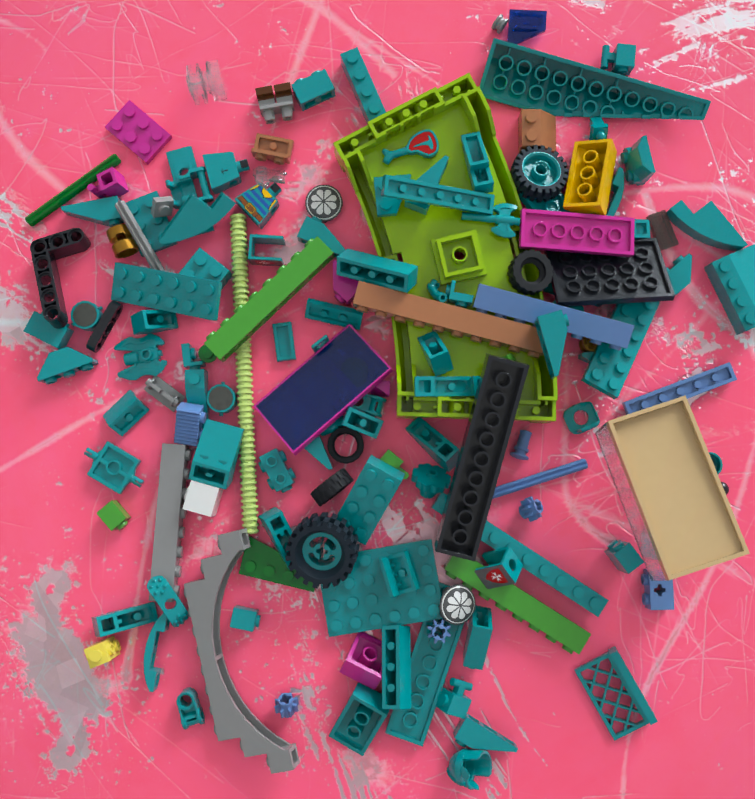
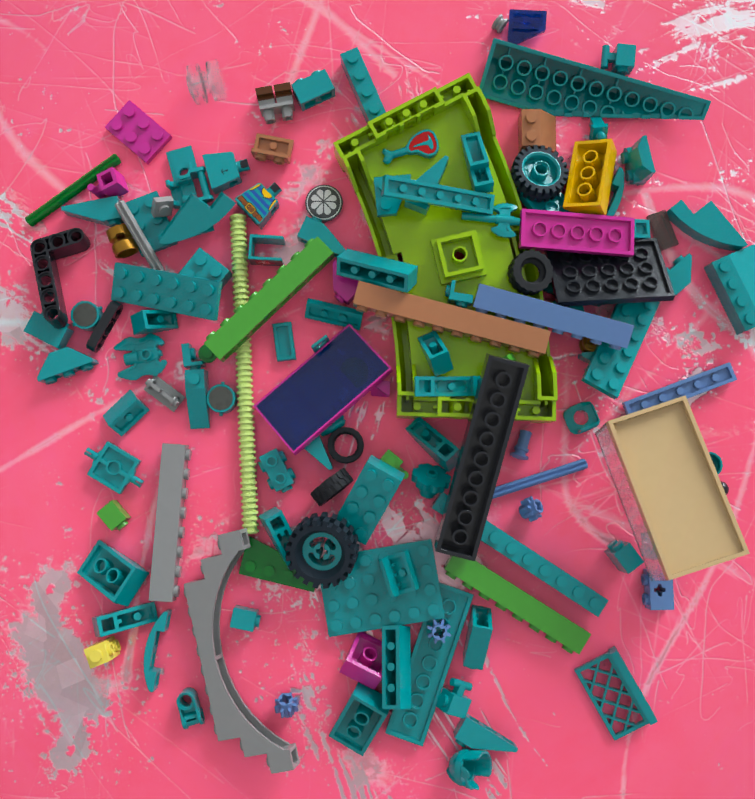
teal piece [147,576,189,628] -> none
medium blue brick [174,401,207,447] -> none
white head [182,480,224,517] -> none
teal slope [188,419,244,490] -> none
clear plate [252,166,287,188] -> none
teal slope [341,407,384,439] -> none
teal piece [350,394,387,418] -> none
teal arm [427,279,447,303] -> none
dish [440,585,476,625] -> none
piece [474,546,523,589] -> none
teal slope [534,310,569,379] -> none
none -> teal slope [77,540,149,607]

